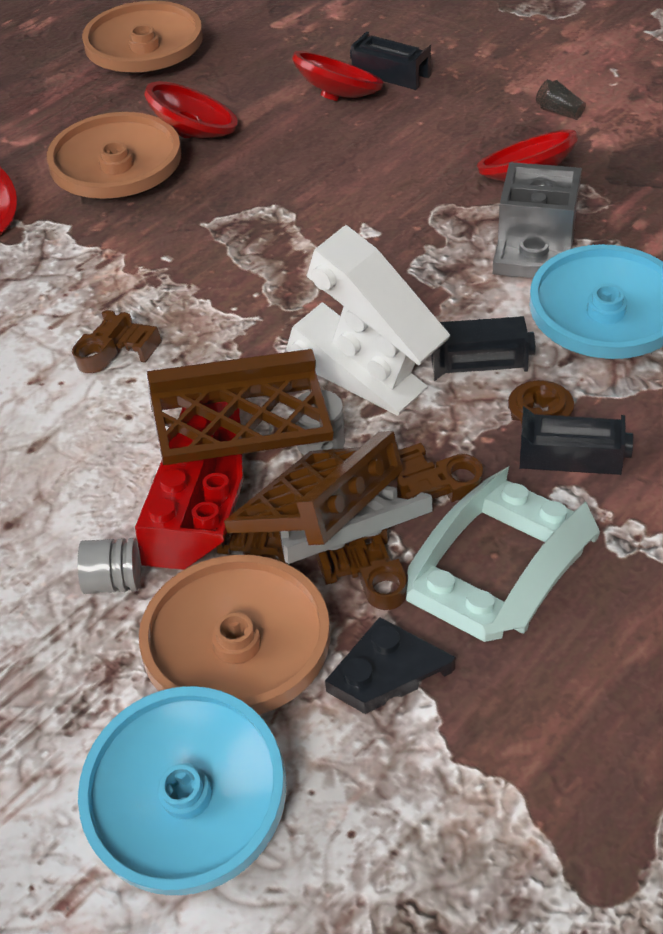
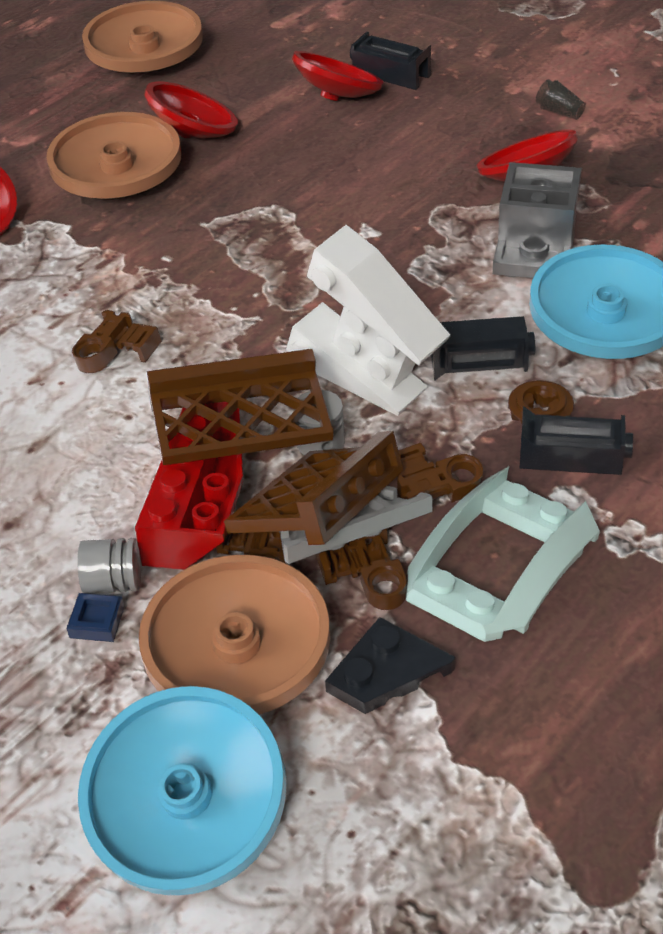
none -> dark blue tile [66,593,125,642]

